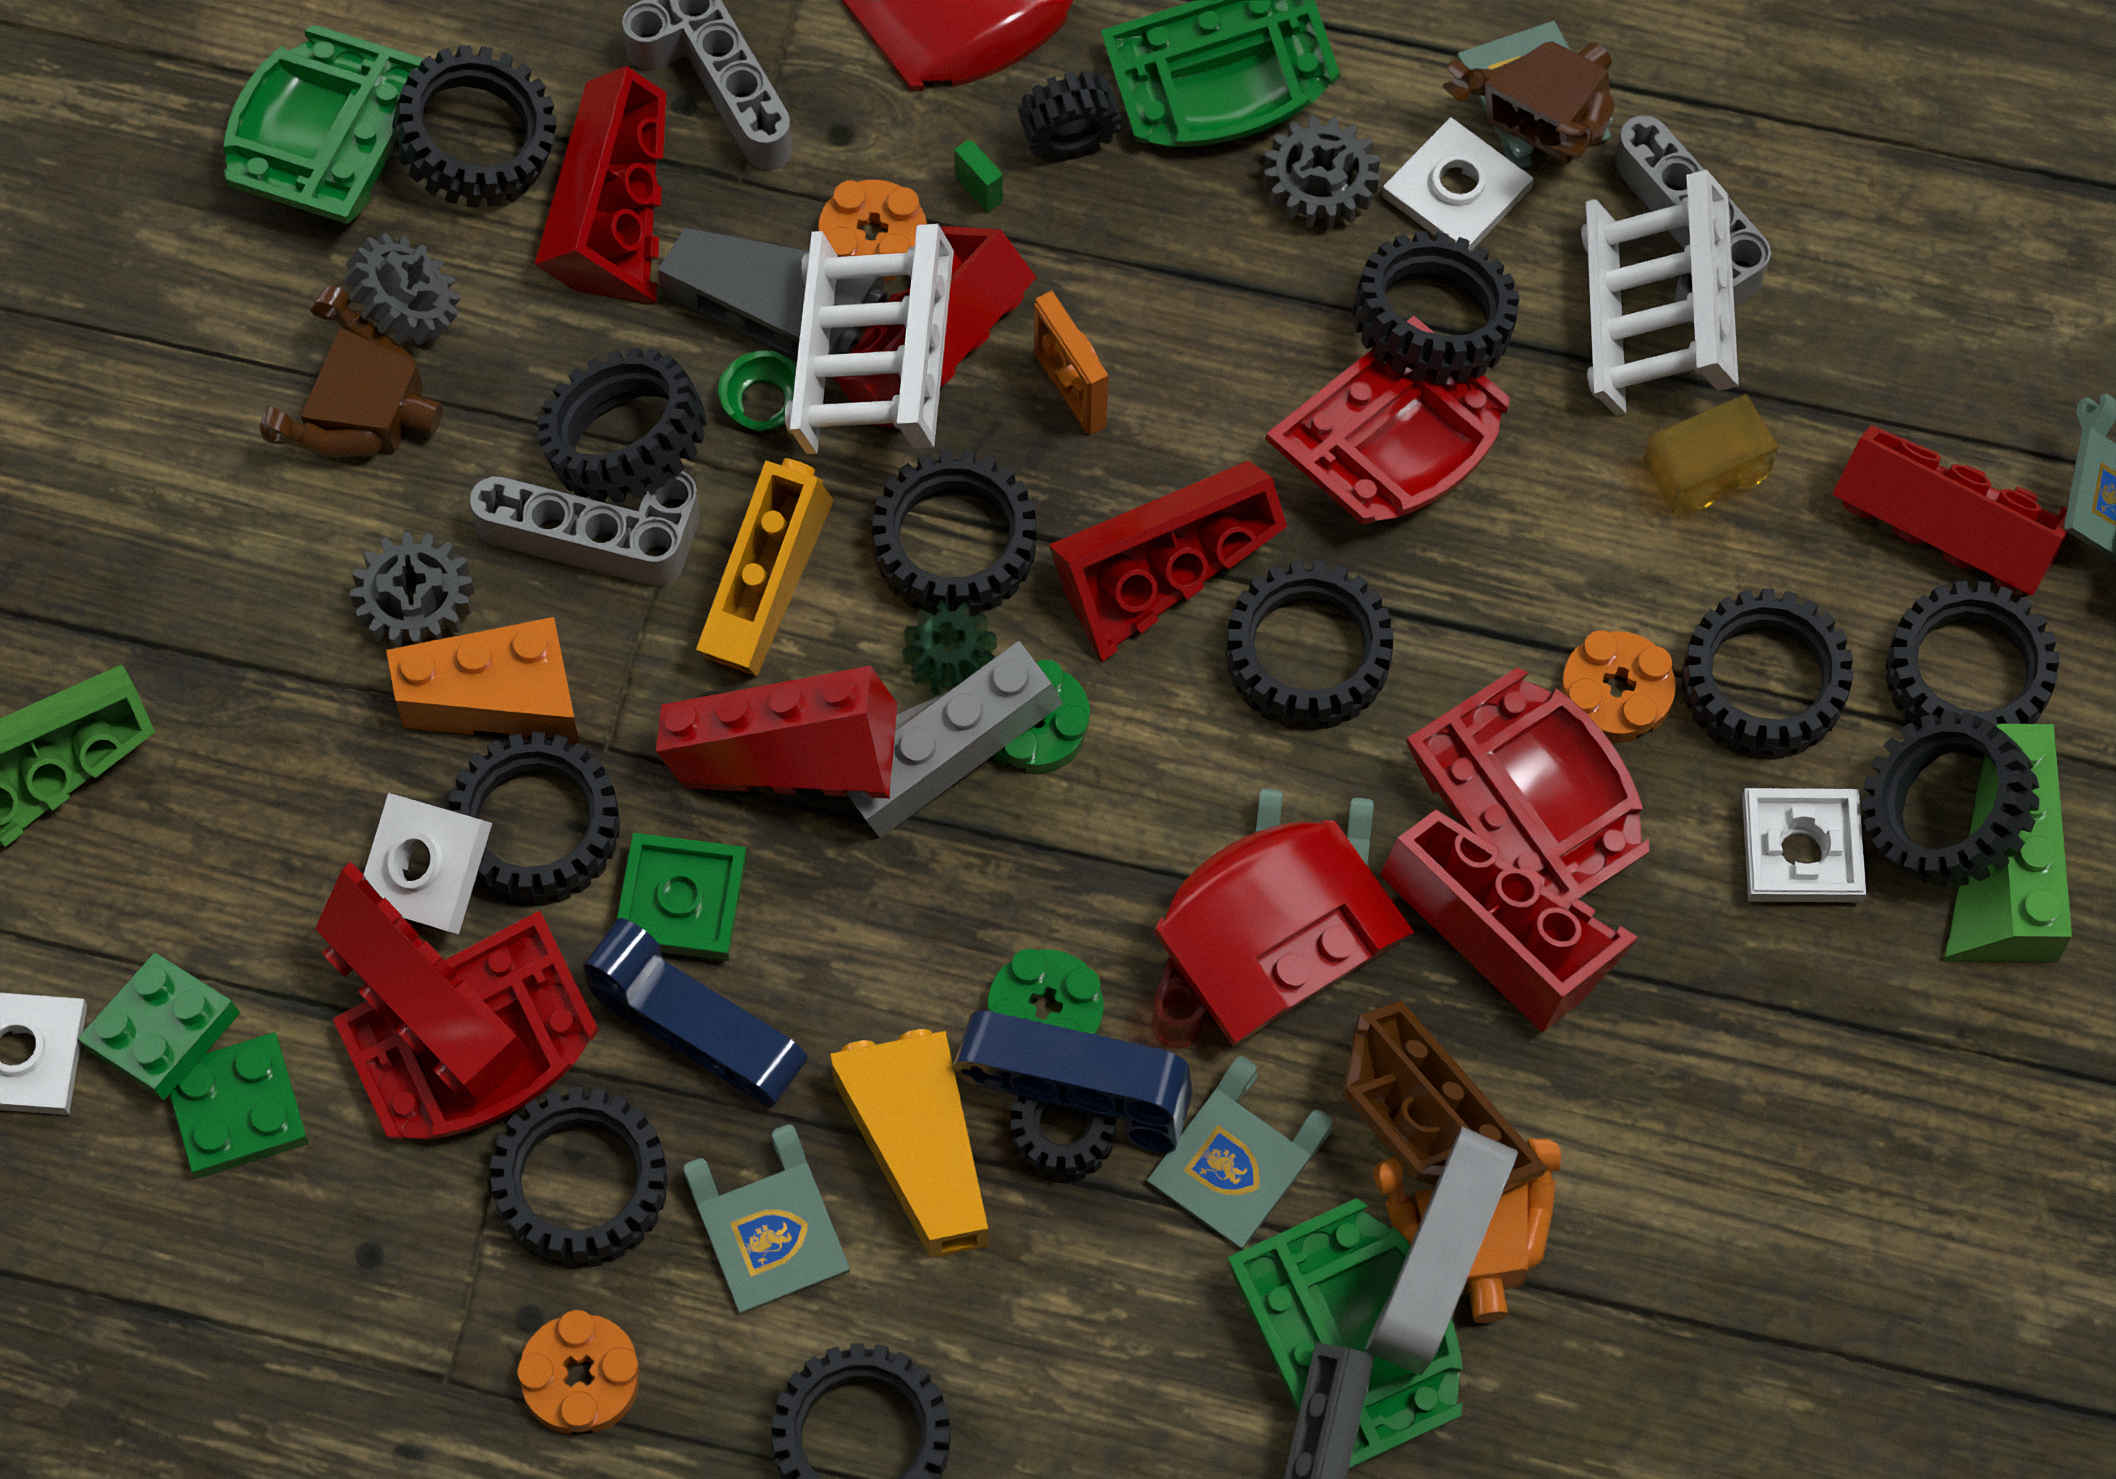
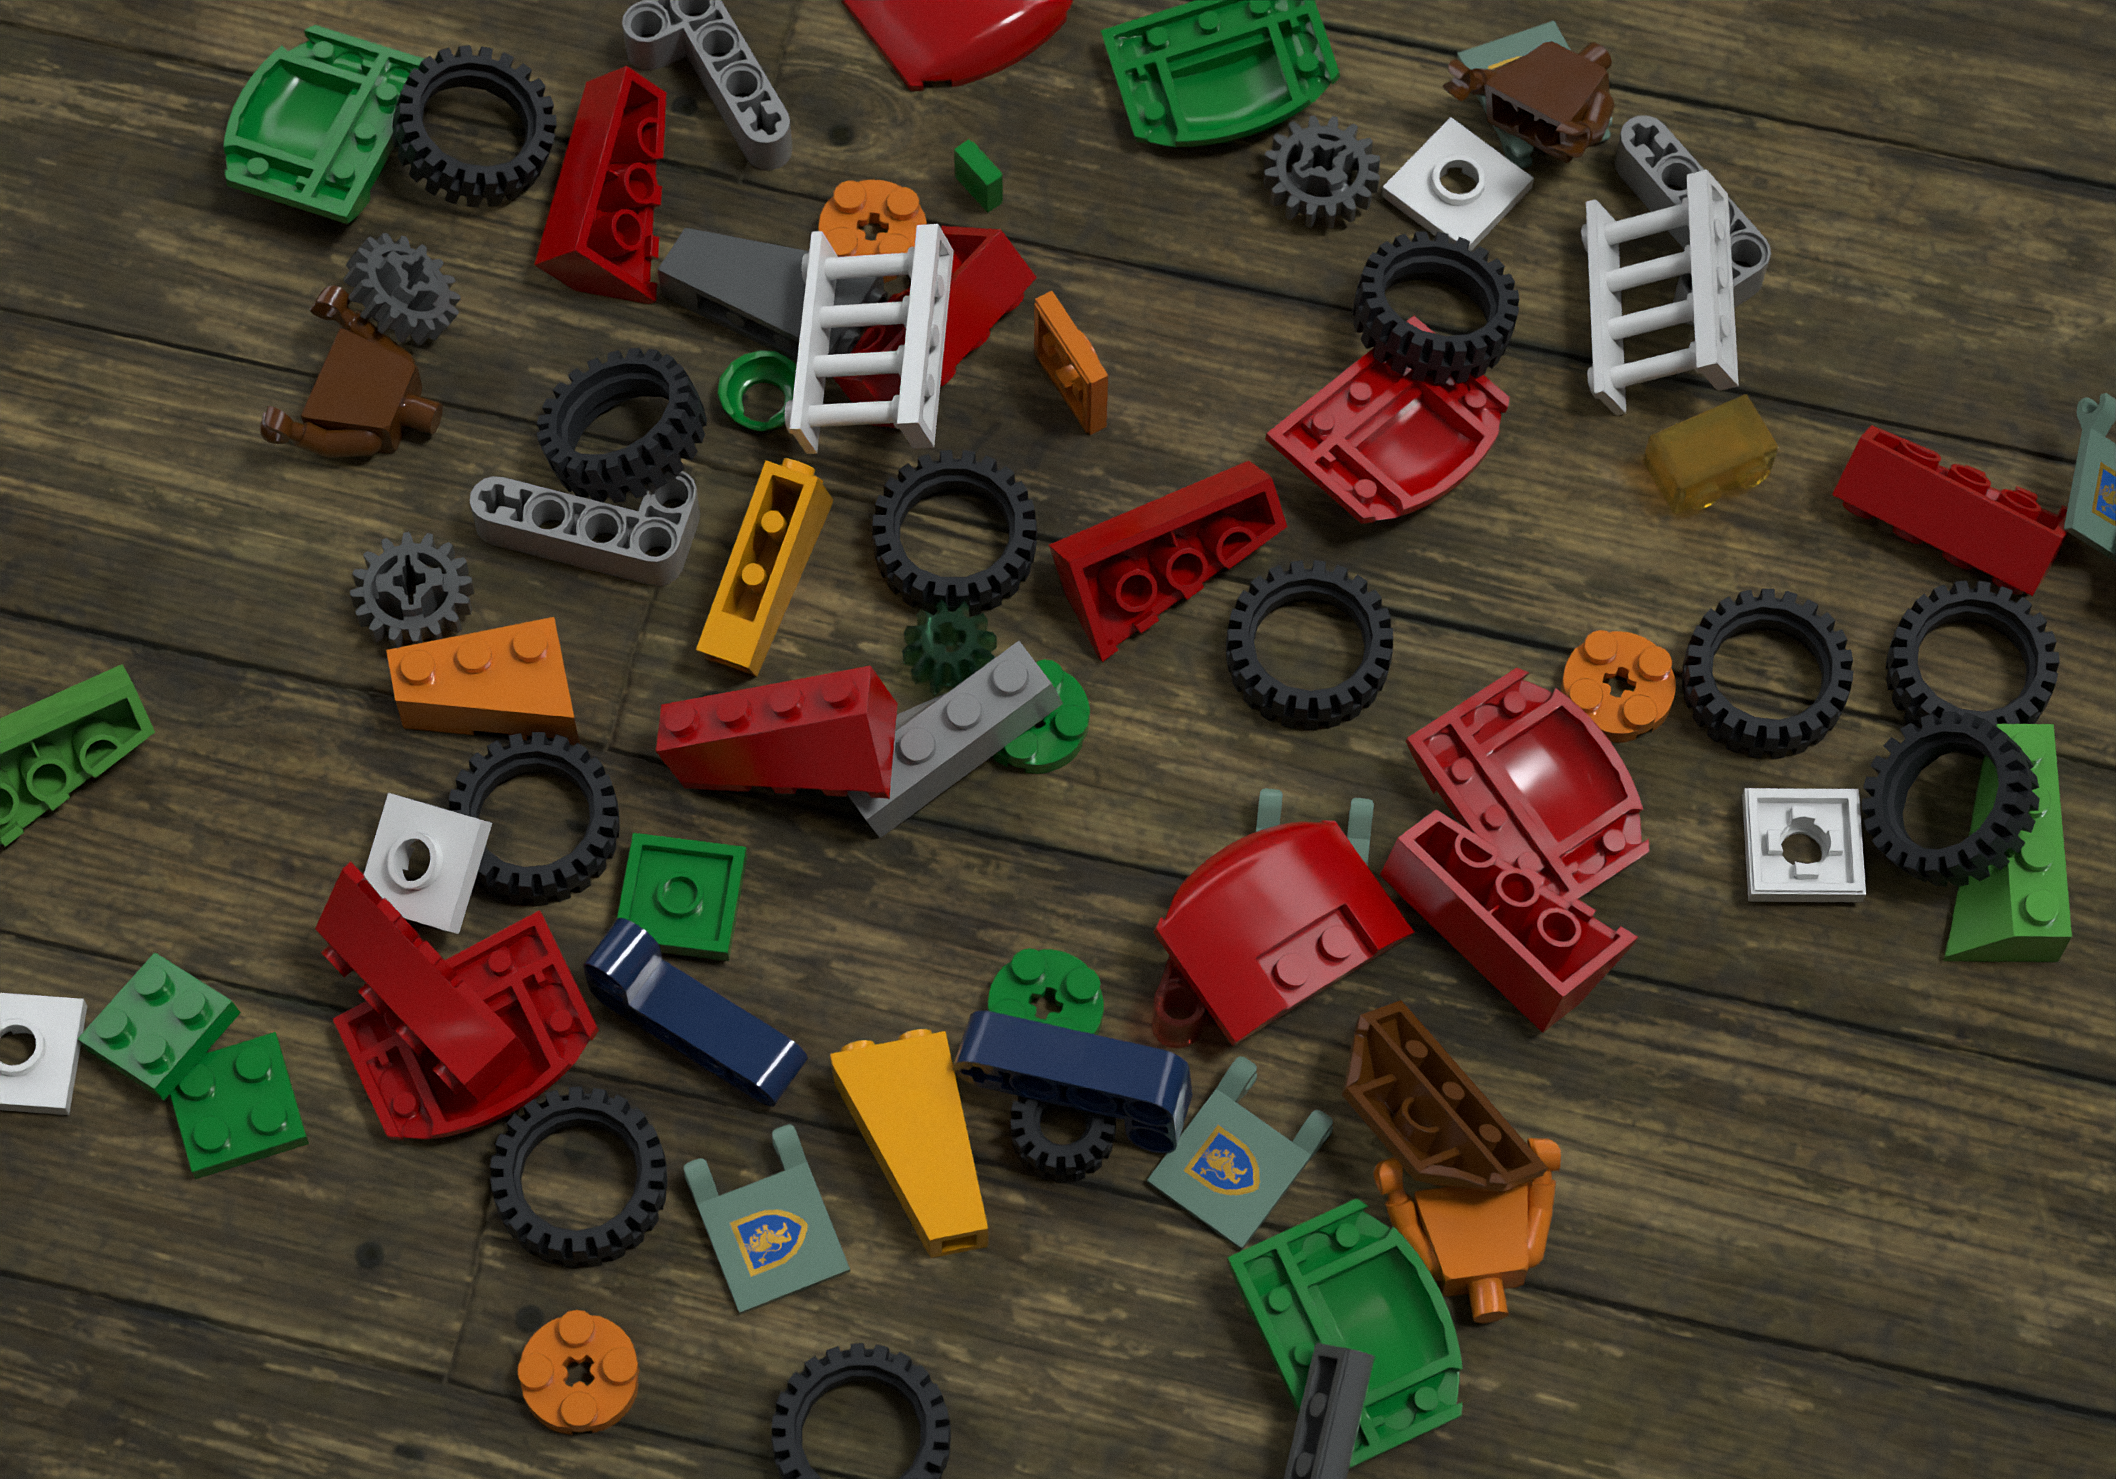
black tyre [1018,71,1122,162] -> none
light grey beam [1365,1127,1518,1376] -> none

